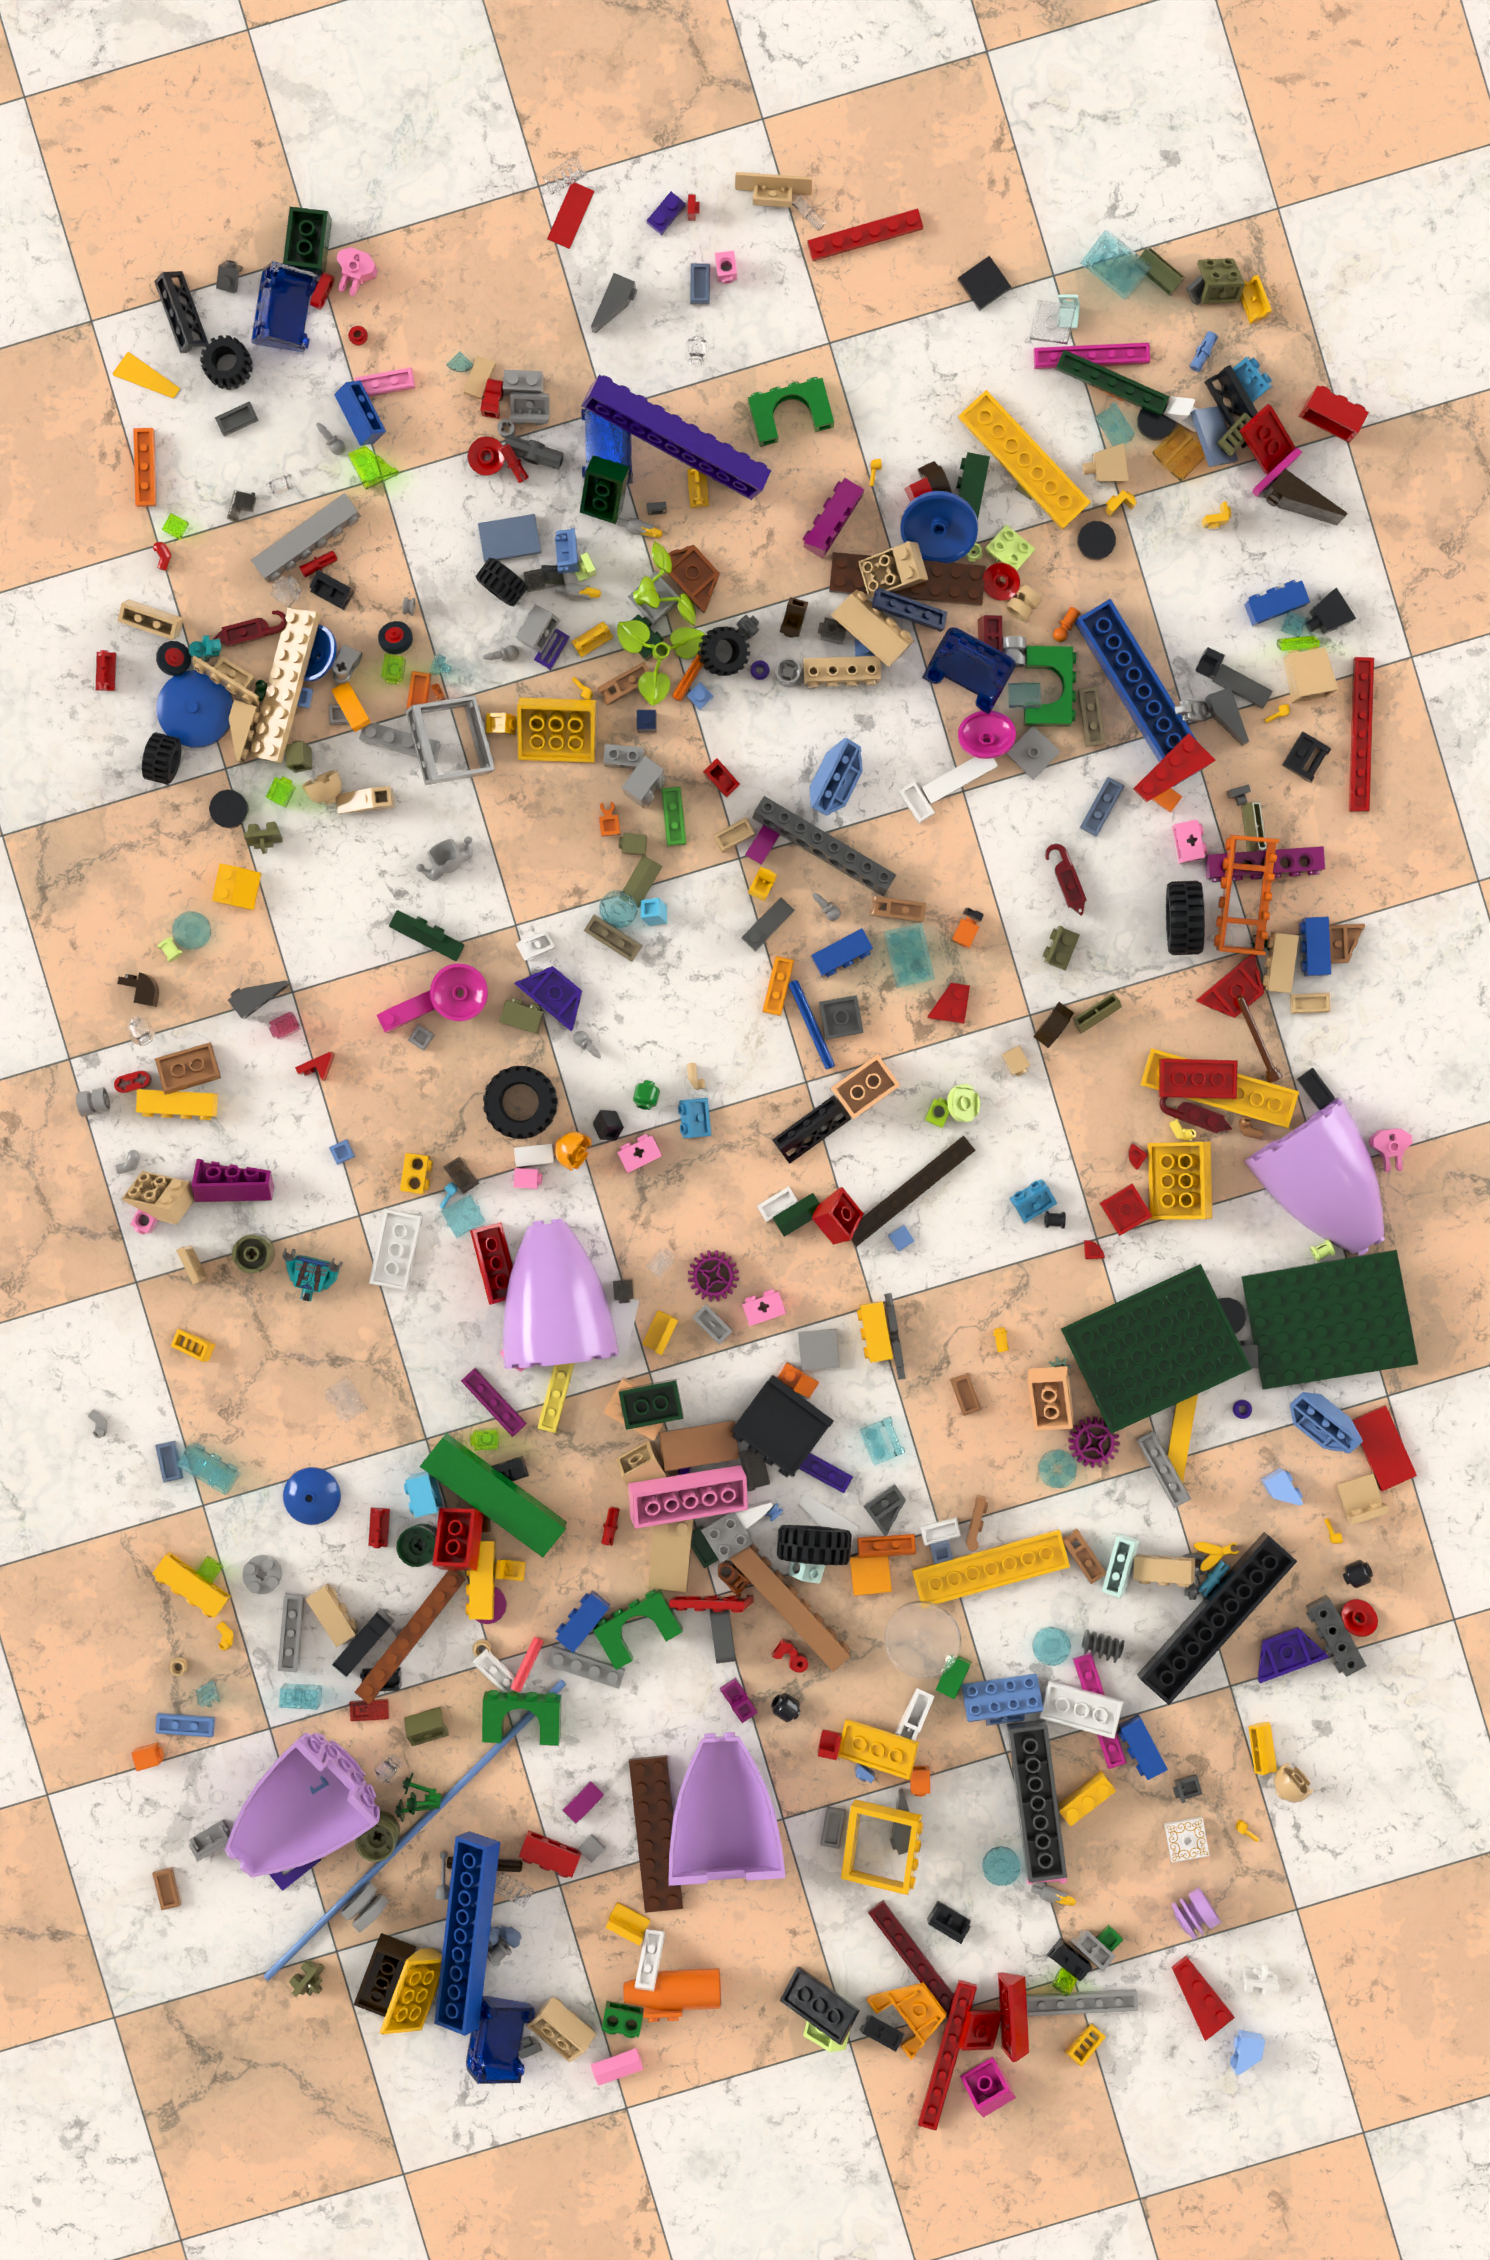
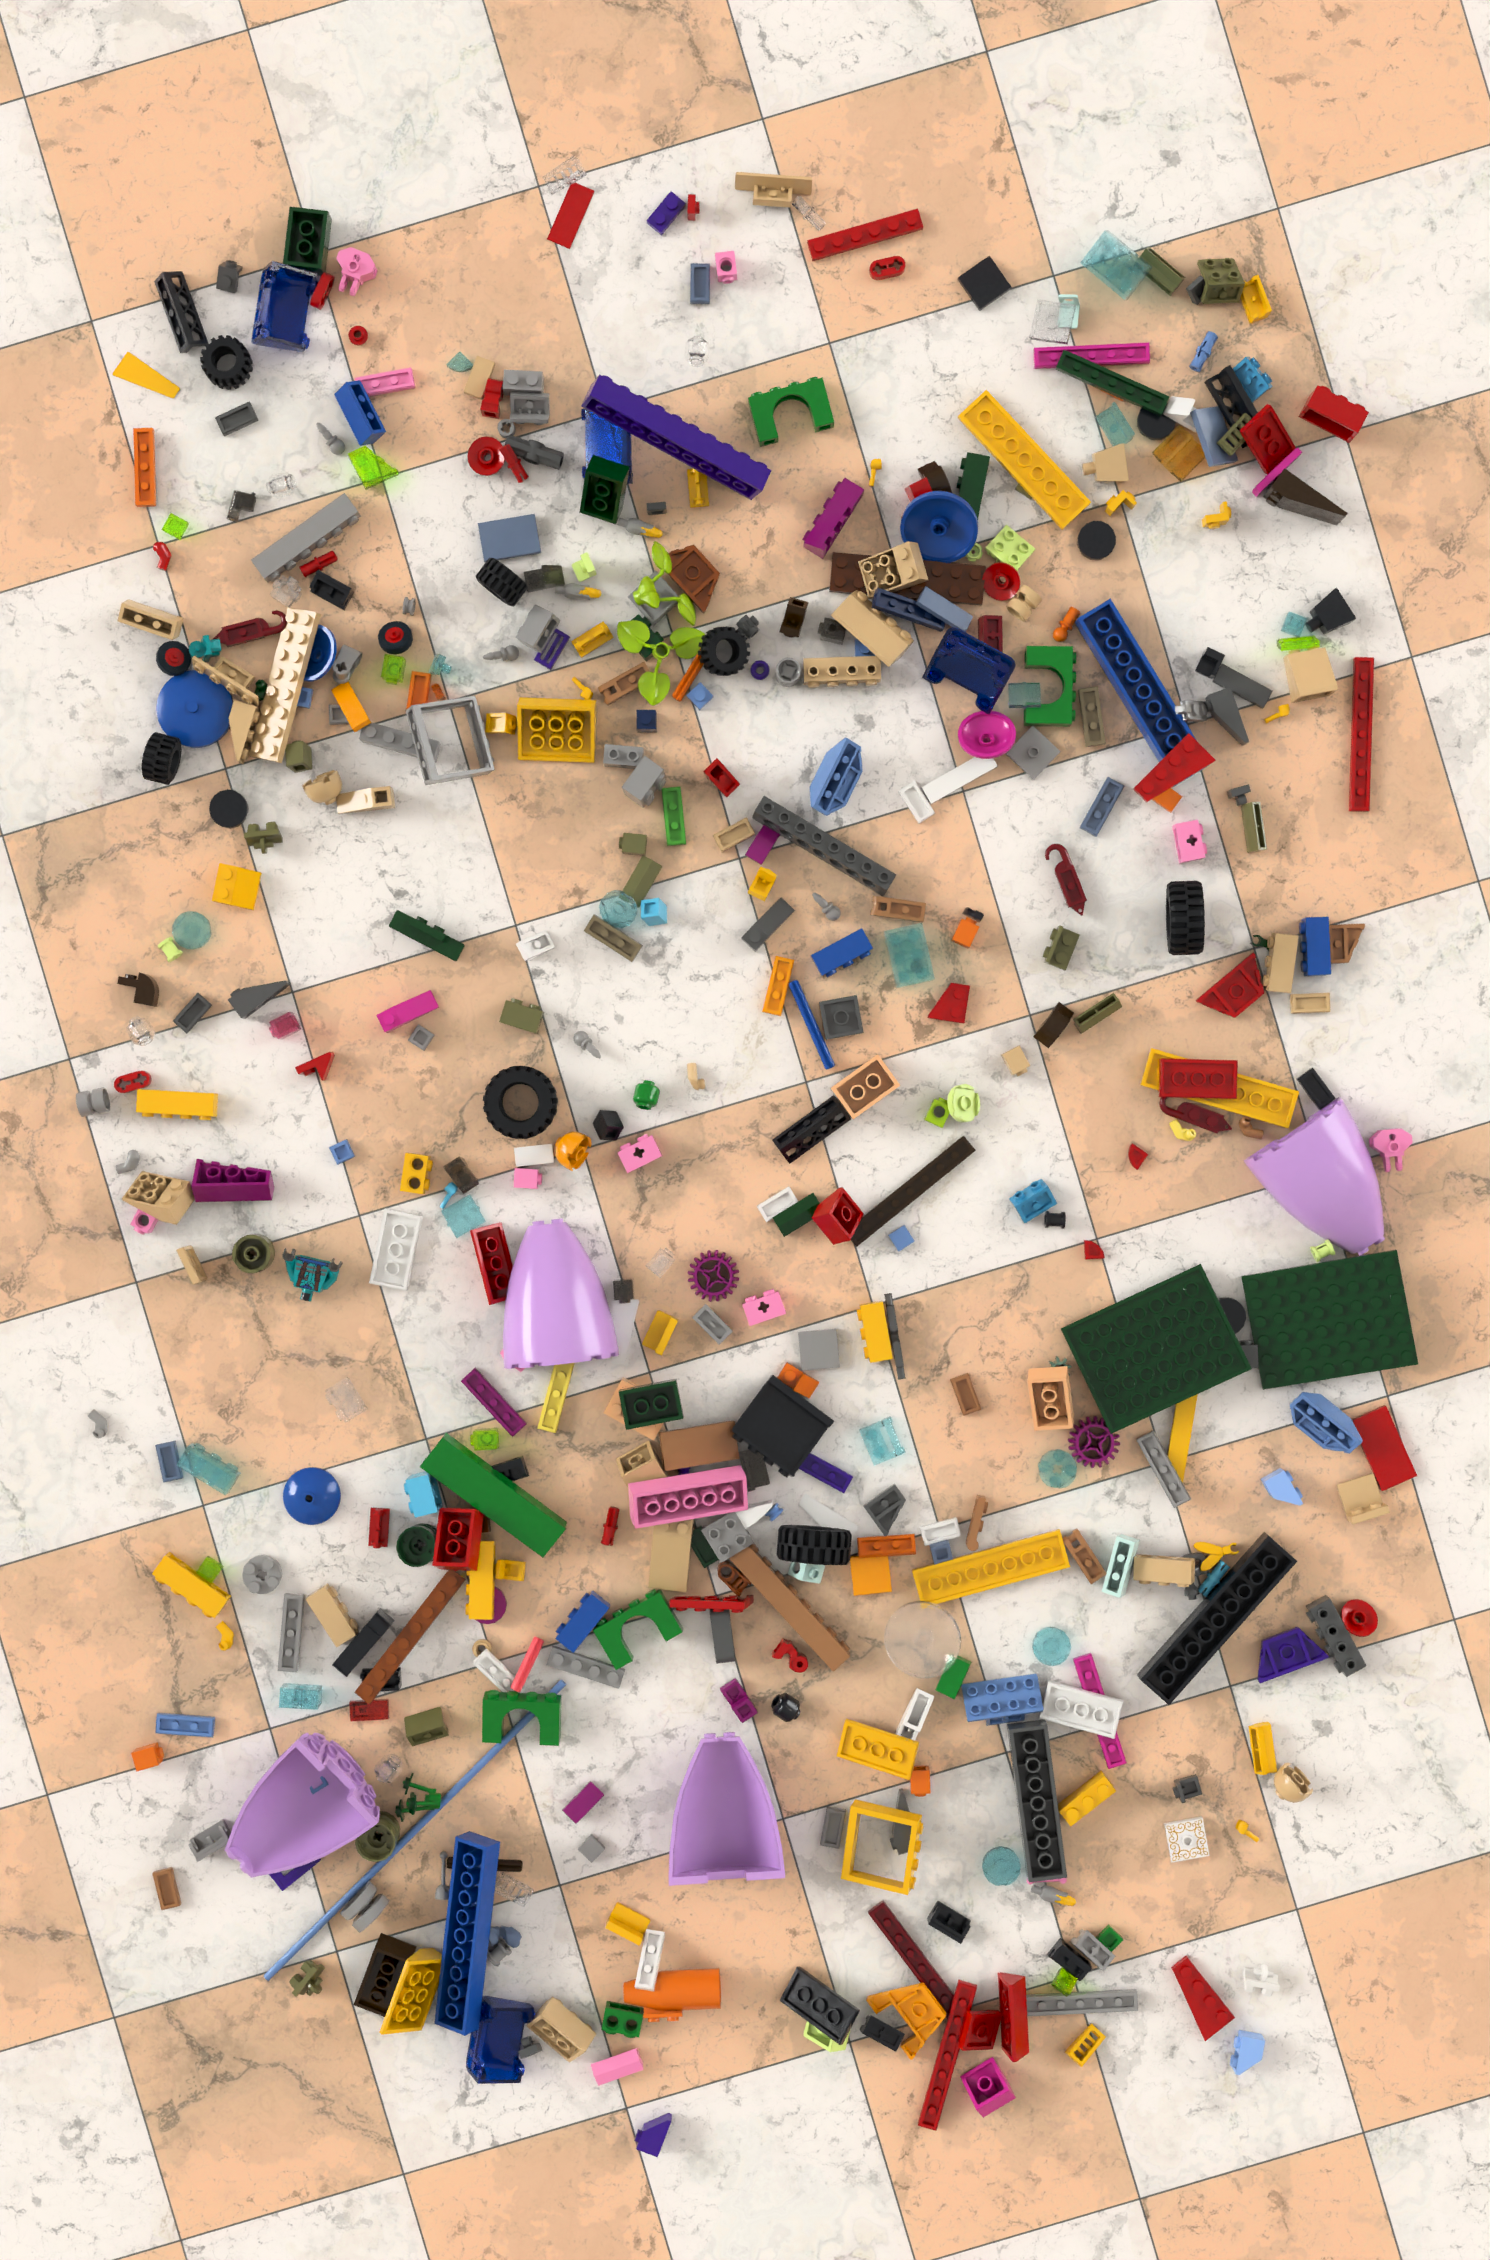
red hinge [95,650,116,691] -> none
medium nougat tile [155,1042,221,1095] -> none
tan plate [169,1657,188,1677] -> none
yellow slope [171,1329,215,1362] -> none
clear light blue tile [196,1681,220,1708] -> none
clear neon green brick [265,776,296,808] -> none
light grey piece [416,836,473,881] -> none
dark pink dish [430,963,488,1021] -> none
dark purple wing [515,966,582,1032] -> none
red brick [519,1830,581,1878] -> none
medium blue hinge [555,528,579,574] -> none
dark grey slope [591,273,637,333] -> none
orange plate [599,802,621,837] -> none
reddish brown plate [629,1755,683,1913] -> none
dark azure bracket [678,1098,711,1138] -> none
red panel [817,1729,842,1760] -> none
medium blue plate [854,1763,875,1783] -> none
yellow pin [992,1327,1009,1352] -> none
light grey wheel [1001,636,1026,668] -> none
dark grey piece [1082,1629,1125,1663] -> none
red plate [1099,1183,1152,1236] -> none
blue brick [1118,1714,1168,1780] -> none
yellow slope [1148,1141,1213,1220] -> none
lavender wheel [1171,1887,1221,1940] -> none
magenta brick [1205,846,1325,882] -> none
orange window [1214,834,1279,955] -> none
dark purple plate [1232,1399,1252,1419] -> none
reddish brown piece [1237,996,1283,1083] -> none
blue brick [1244,580,1310,626] -> none
black plate [1282,731,1331,783] -> none
yellow hand [1324,1518,1343,1544] -> none
black head [1343,1560,1373,1588] -> none
none -> dark grey tile [173,993,212,1034]
none -> dark purple slope [634,2113,672,2157]
none -> red beam [869,256,906,280]
none -> sand blue tile [916,586,973,634]

